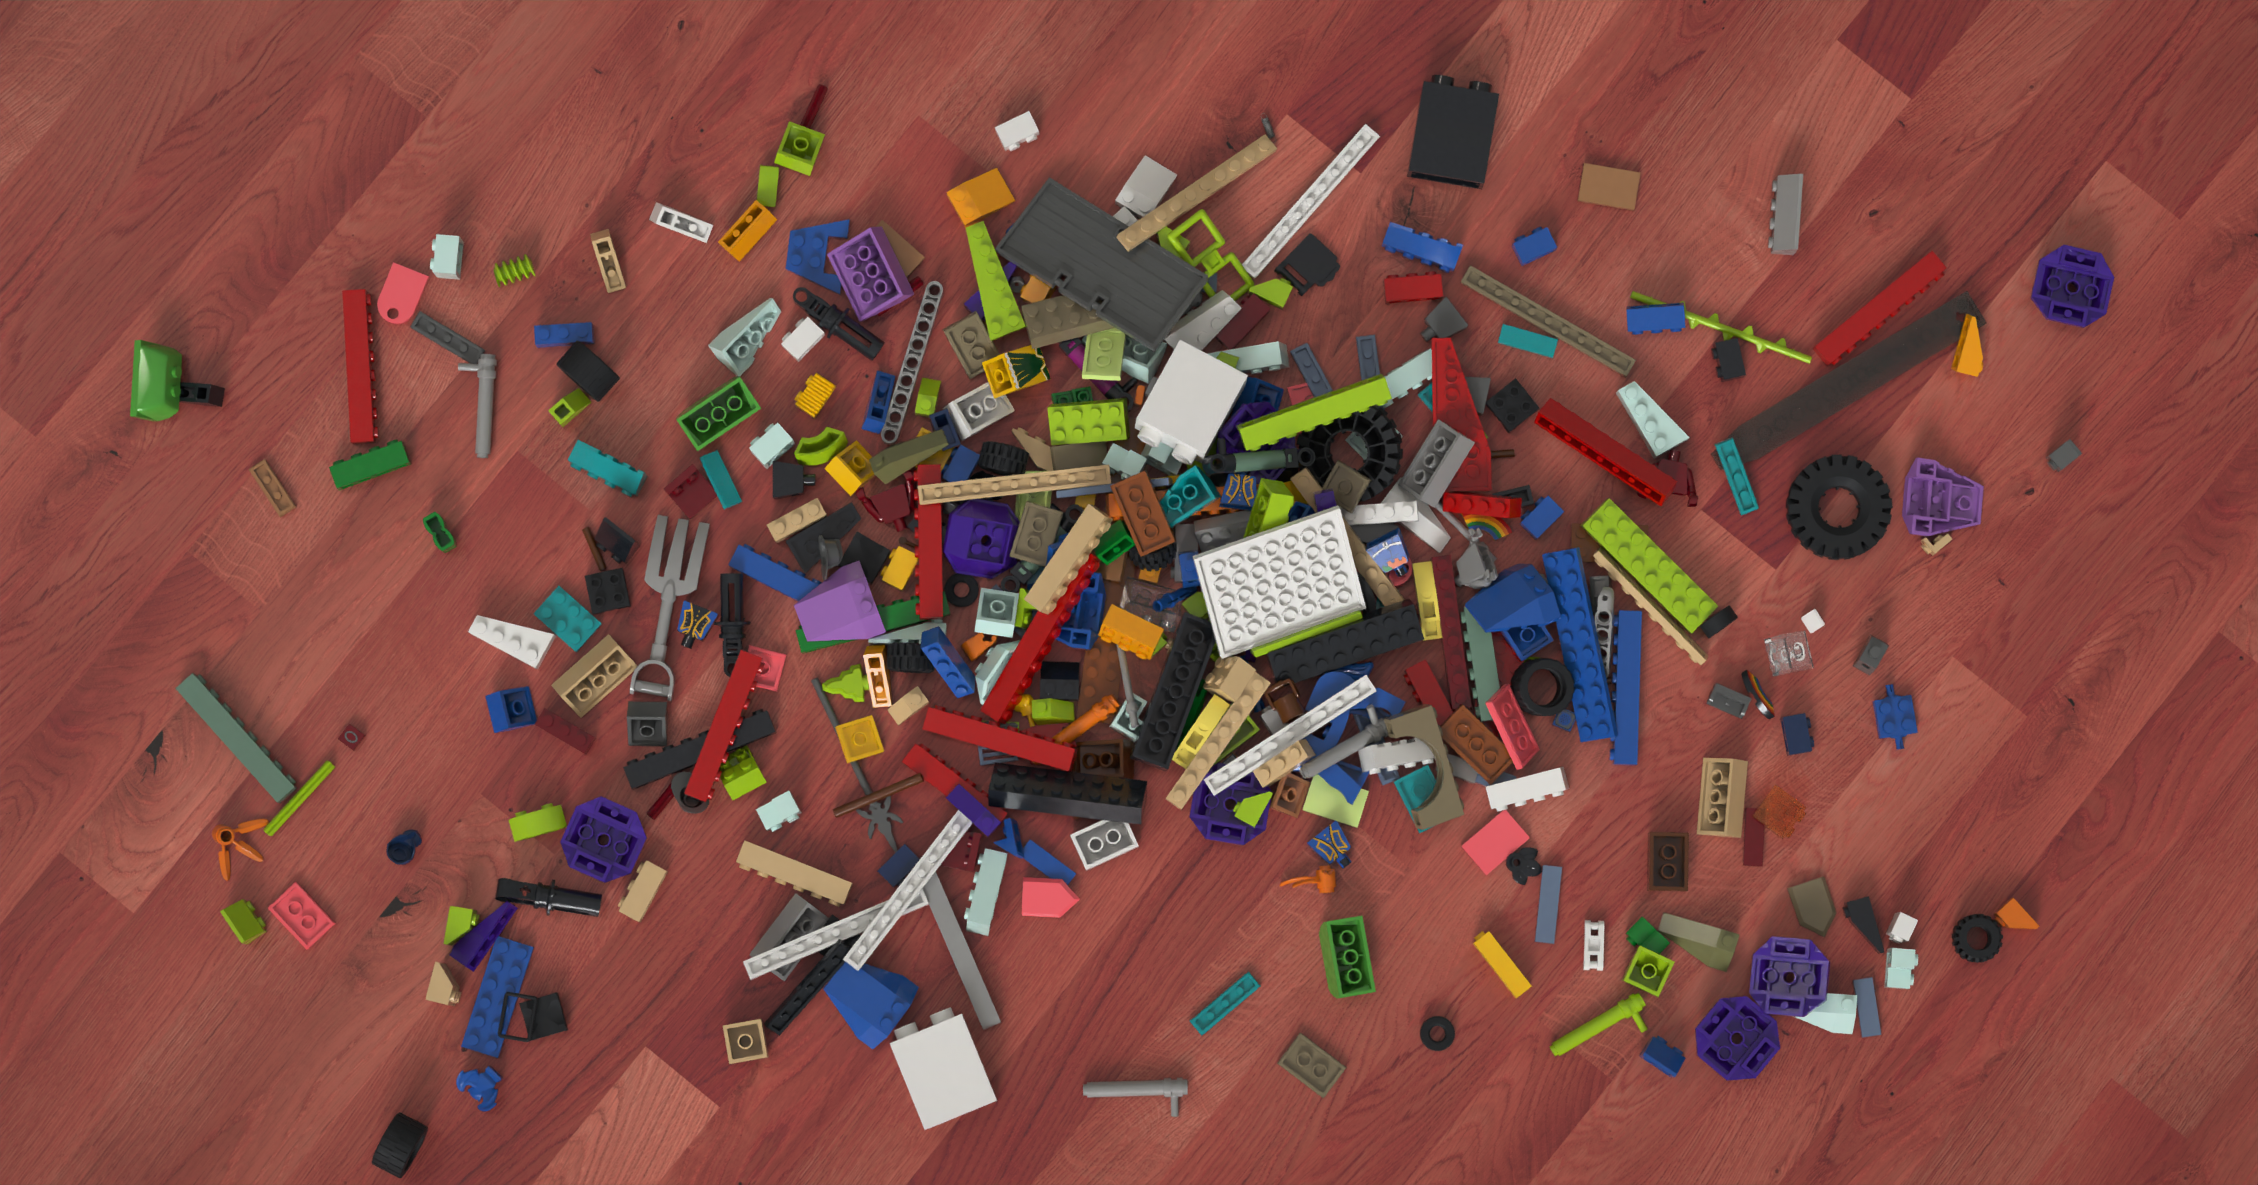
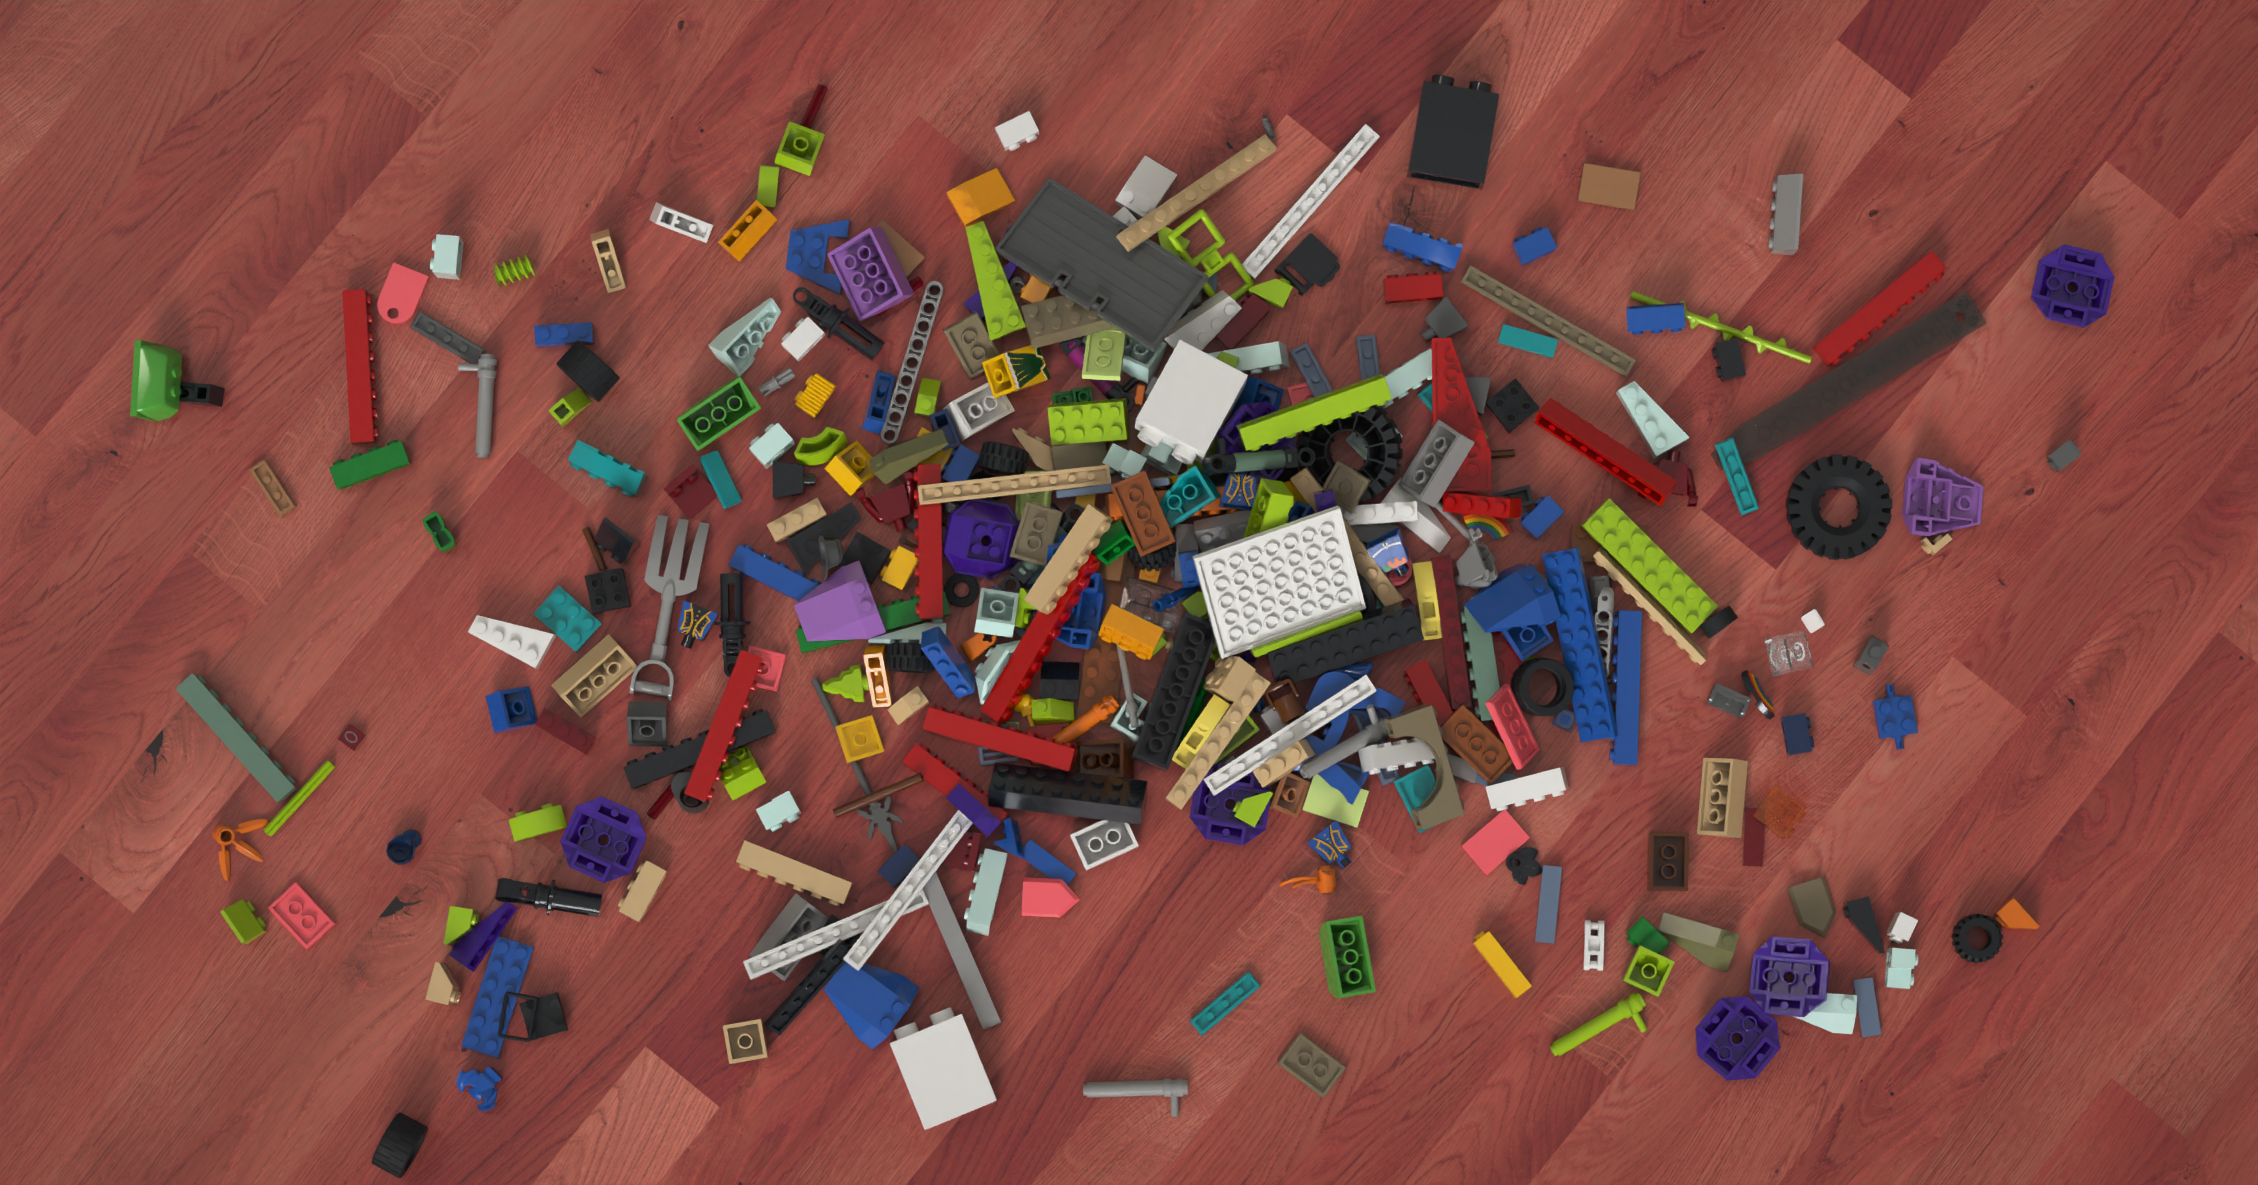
black tyre [1420,1016,1455,1051] -> none
blue slope [1639,1036,1686,1078] -> none
light orange slope [1951,314,1983,377] -> none
none -> light grey axle [758,368,795,397]

